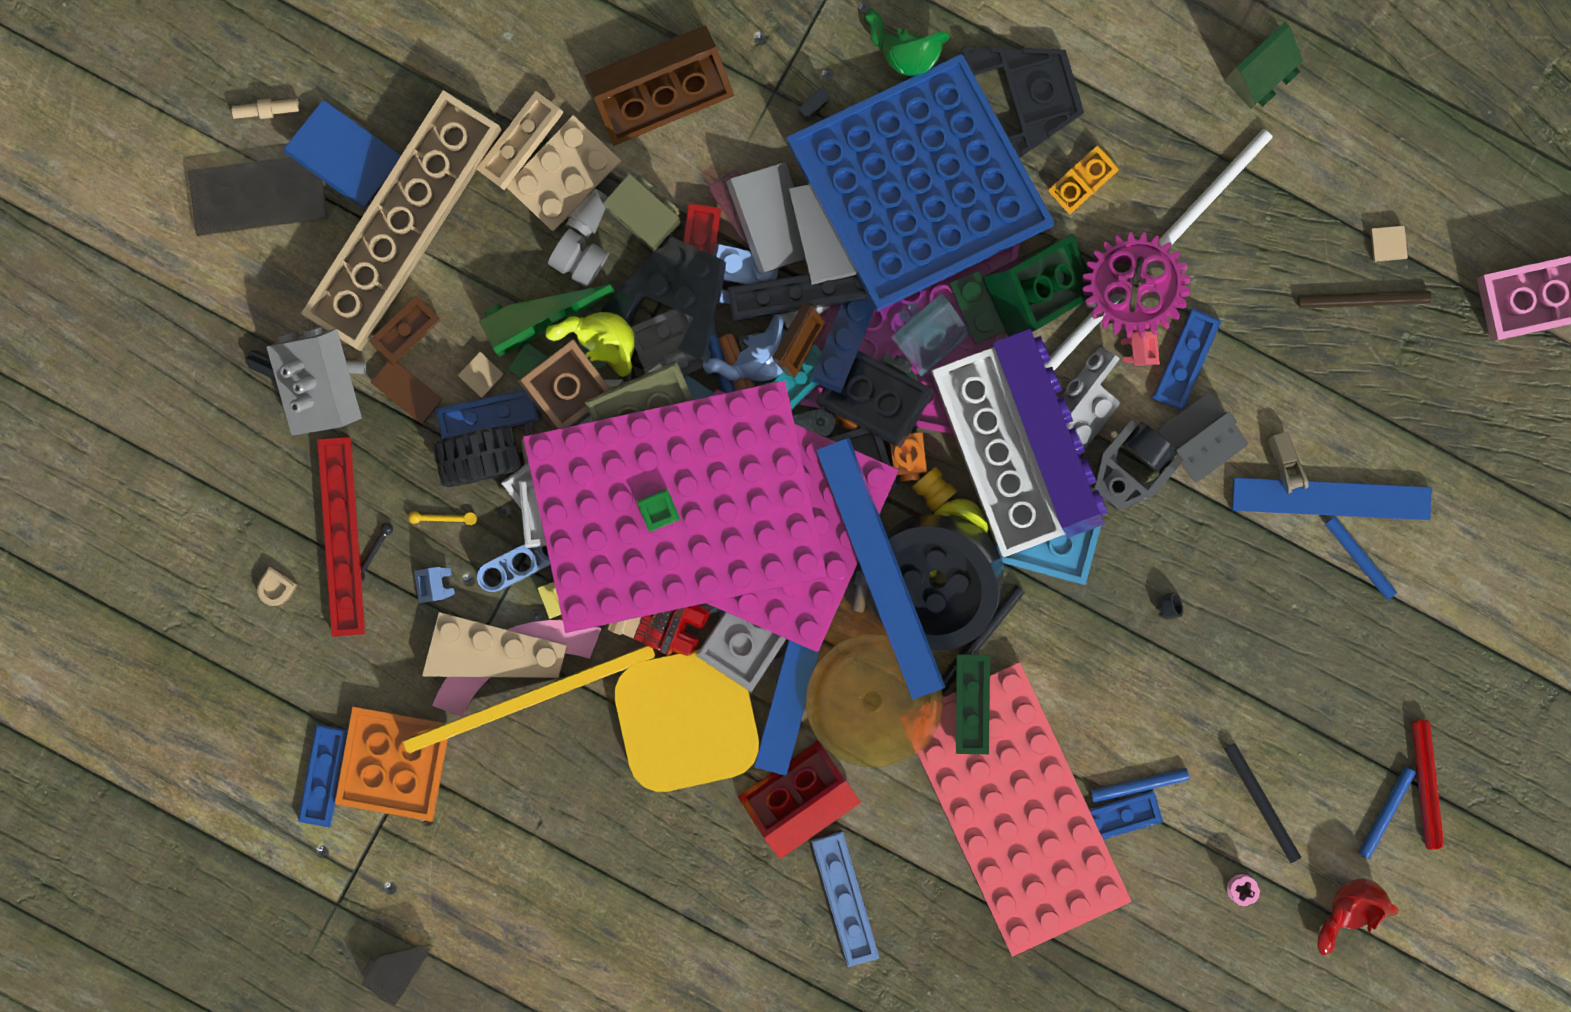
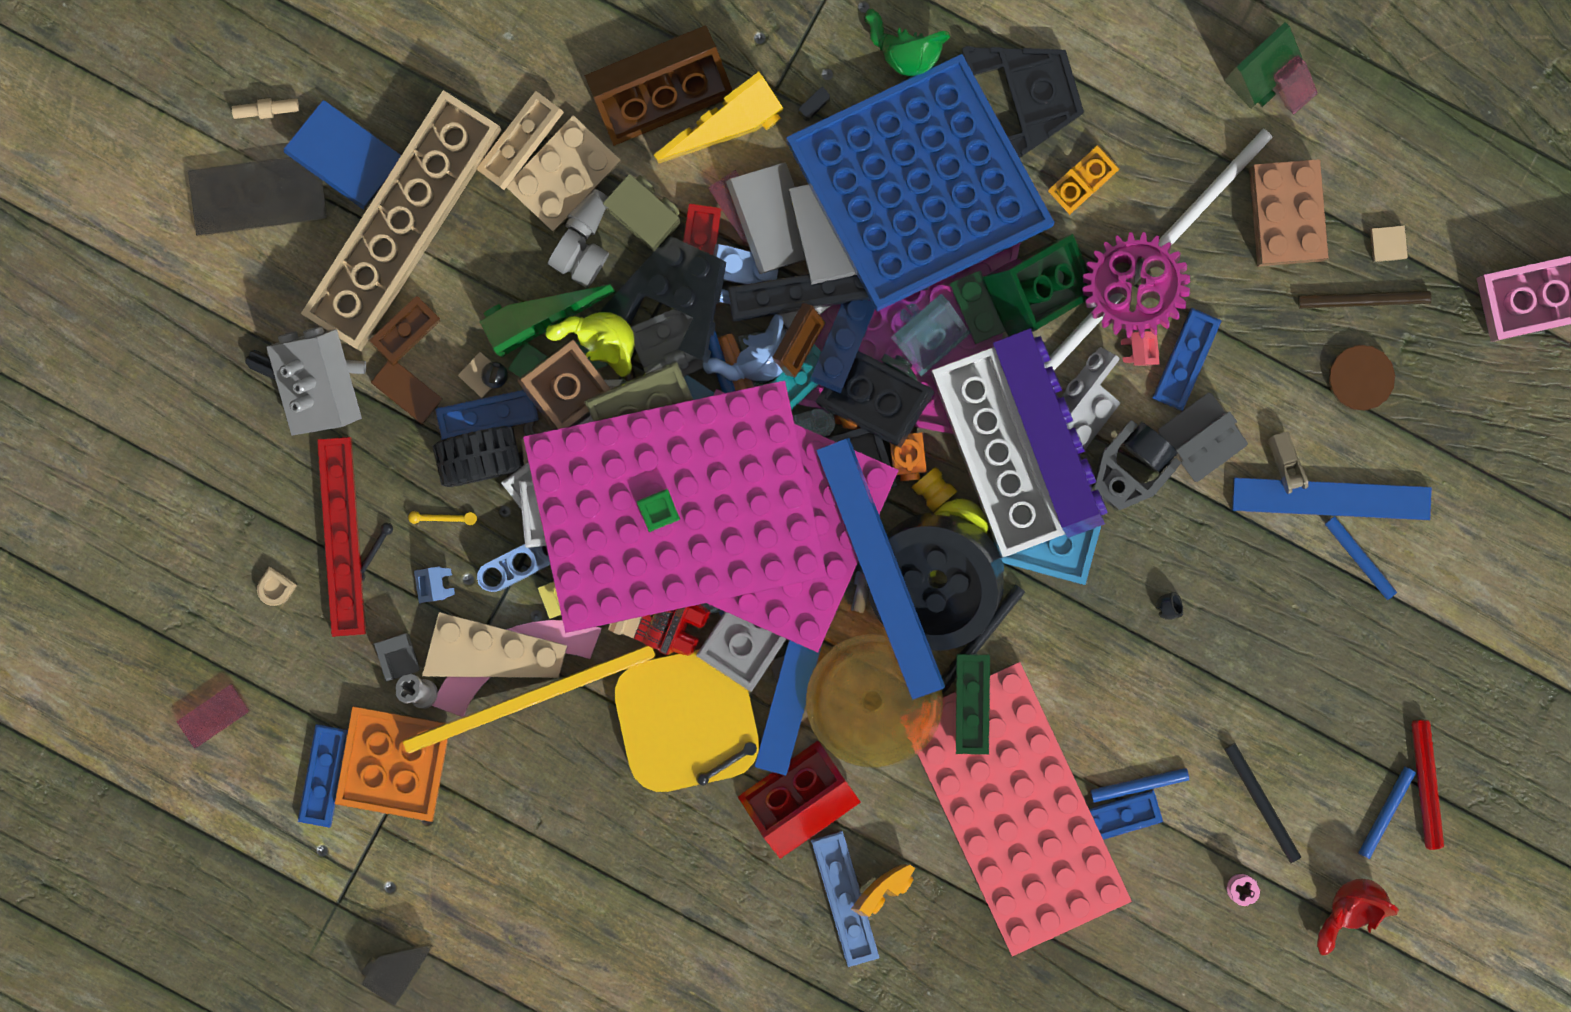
none -> clear pink tile [176,684,250,749]
none -> dark grey panel [374,633,420,681]
none -> light grey bush [396,674,438,709]
none -> black hinge [481,362,508,389]
none -> yellow wedge [654,72,783,164]
none -> black hinge [696,742,757,786]
none -> light orange slope [851,864,915,917]
none -> nougat brick [1249,159,1328,267]
none -> clear pink tile [1273,55,1318,115]
none -> reddish brown tile [1329,345,1395,411]

